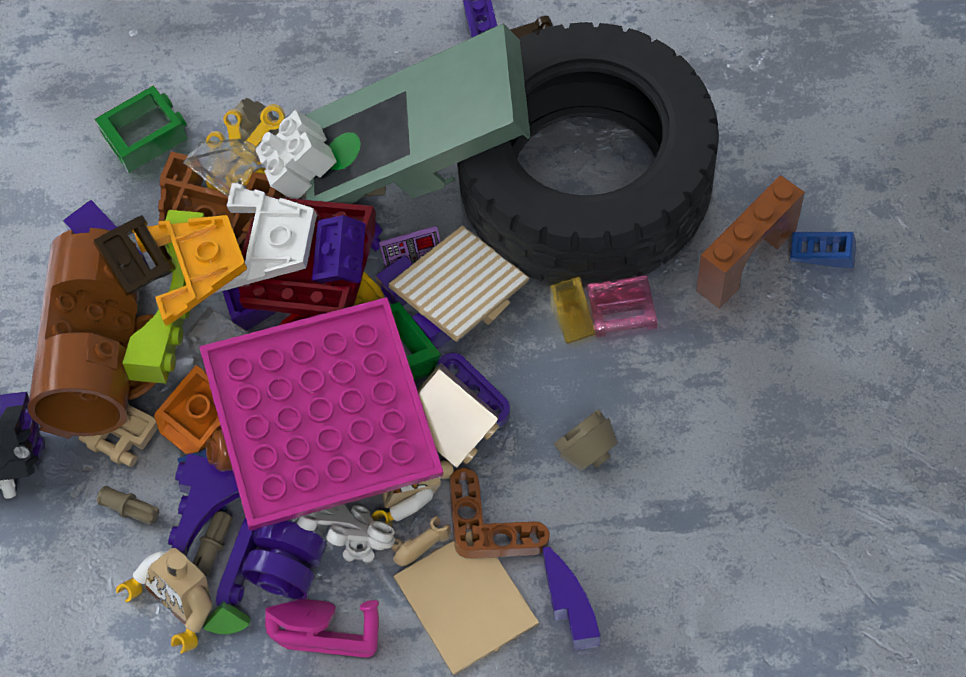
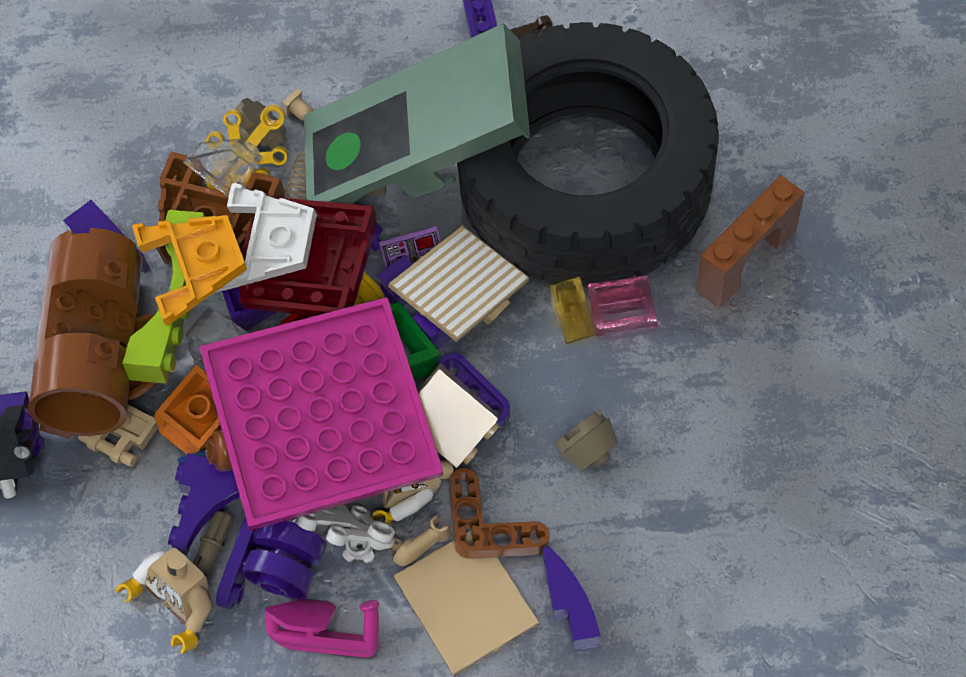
dark brown plate [93,215,176,296] -> none
green window [94,85,188,173] -> none
dark tan axle [97,486,159,524] -> none
bright green tile [203,601,251,634] -> none
white brick [256,109,337,199] -> none
dark purple bracket [312,215,366,283] -> none
blue slope [790,232,856,268] -> none
none -> tan piece [282,88,313,121]

